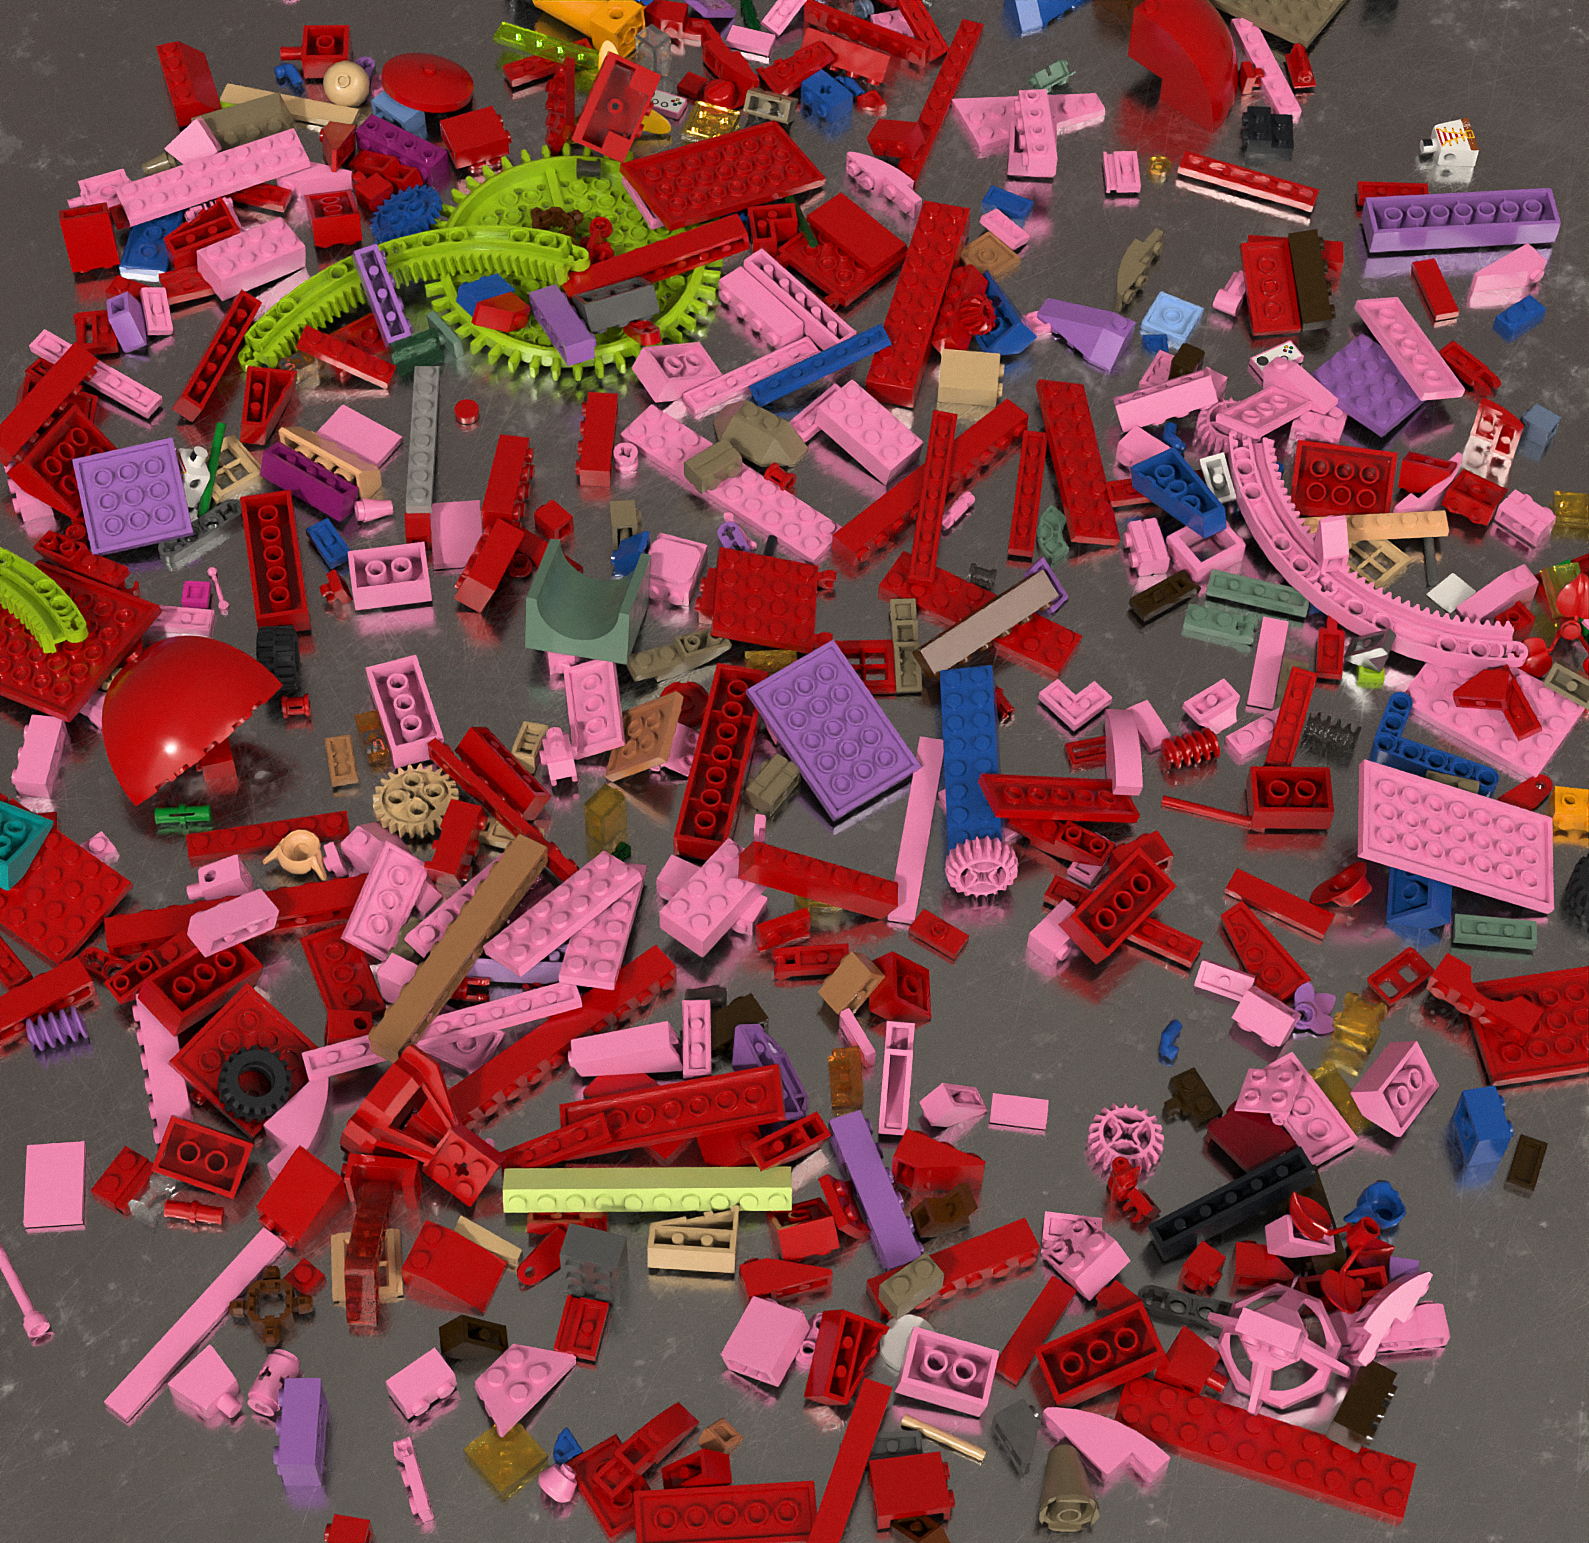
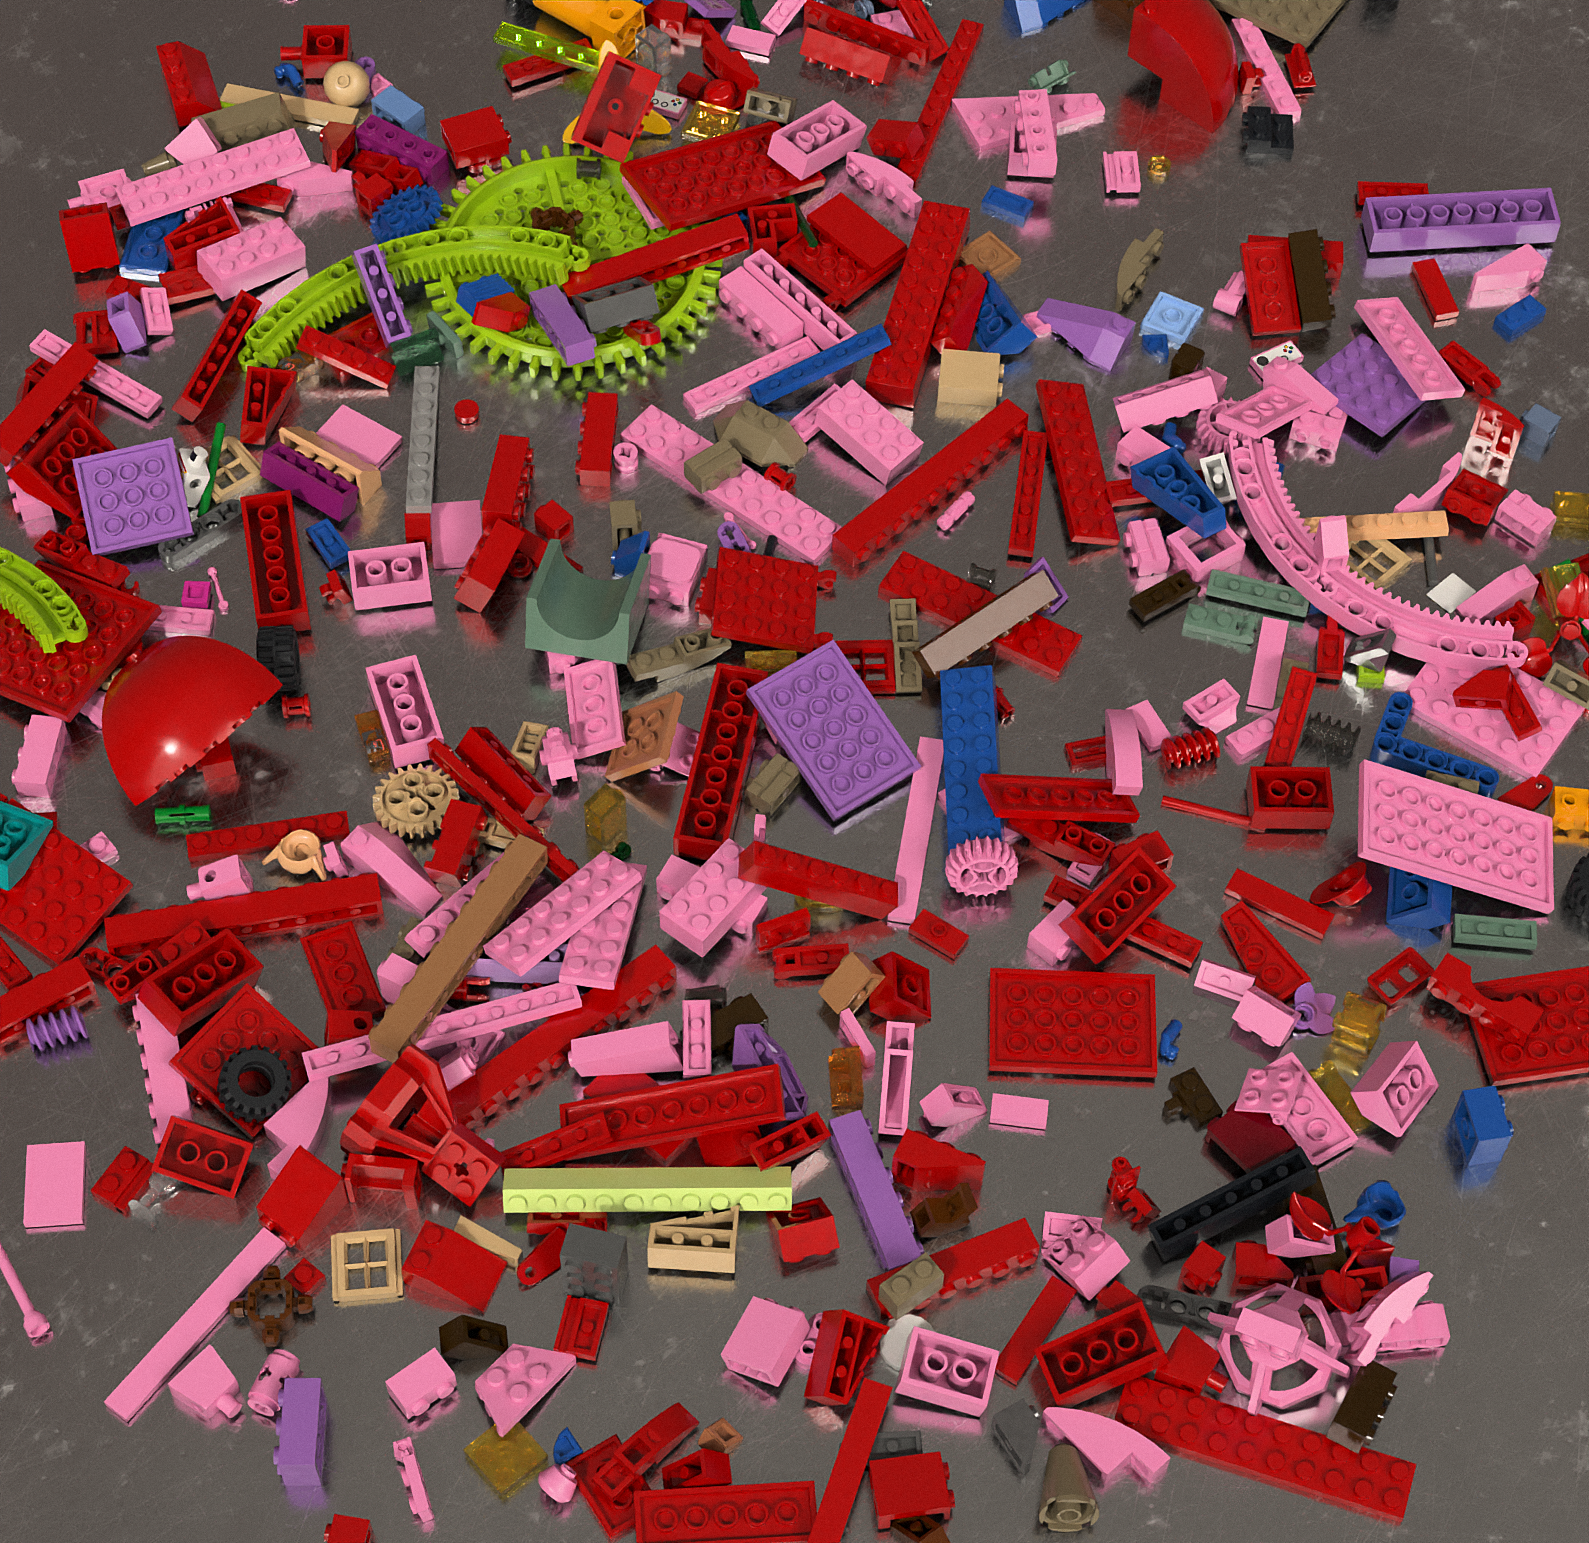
red pin [164,1199,225,1225] -> none
bright pink brick [187,888,279,957] -> none
red slope [304,189,363,248] -> none
medium nougat plate [324,734,359,787] -> none
bright pink tile [341,840,427,961] -> none
clear red beam [344,1180,394,1327] -> none
bright pink cone [354,498,393,523] -> none
red dish [381,53,474,113] -> none
red plate [545,56,575,156] -> none
red hips [575,229,615,265] -> none
red plate [589,217,613,239] -> none
bright pink slope [632,342,723,403] -> none
red tile [660,681,709,728] -> none
red slope [739,1258,833,1305] -> none
red wing [755,40,835,96] -> none
blue brick [801,69,853,124] -> none
red plate [818,1174,871,1239] -> none
blue arm [834,76,865,98] -> none
red tile [855,89,887,112] -> none
tan bar [901,1414,987,1462] -> none
red tile [907,410,958,587] -> none
red gear [958,294,997,336] -> none
bright pink plate [979,208,1030,250] -> none
sand green tile [1036,504,1069,566] -> none
bright pink plate [1038,679,1113,731] -> none
bright pink gear [1087,1101,1164,1174] -> none
bright pink plate [1138,350,1174,389] -> none
red plate [1178,151,1319,212] -> none
red slope [1289,440,1398,517] -> none
red slope [1398,451,1457,493] -> none
white torso [1420,118,1479,167] -> none
dark brown tile [1504,1134,1548,1195] -> none
none -> bright pink brick [437,1045,479,1091]
none -> bright pink brick [767,100,867,181]
none -> red plate [989,968,1157,1078]

